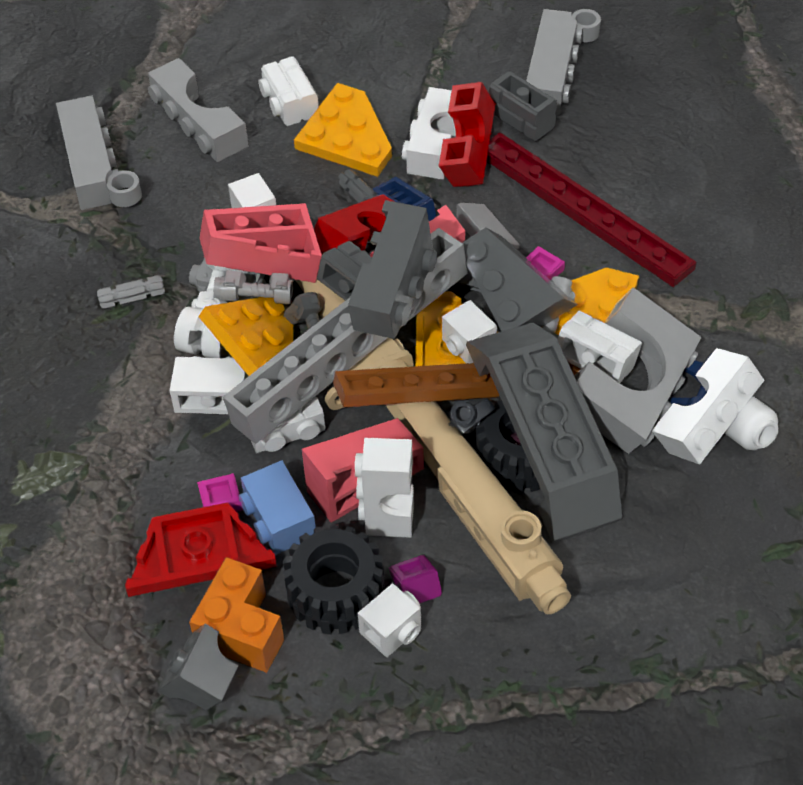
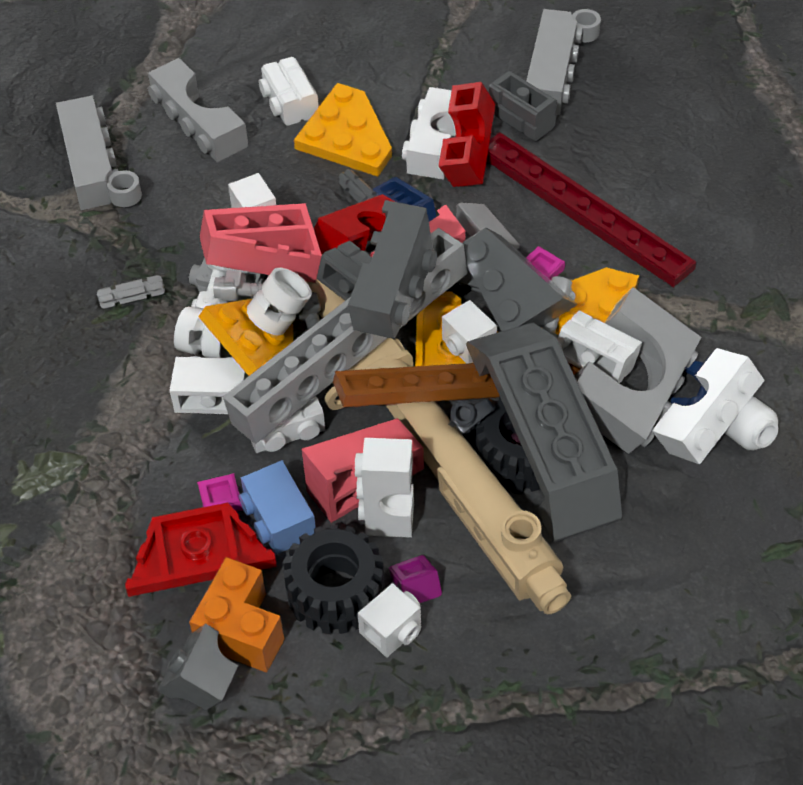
none -> white wheel [247,267,312,336]

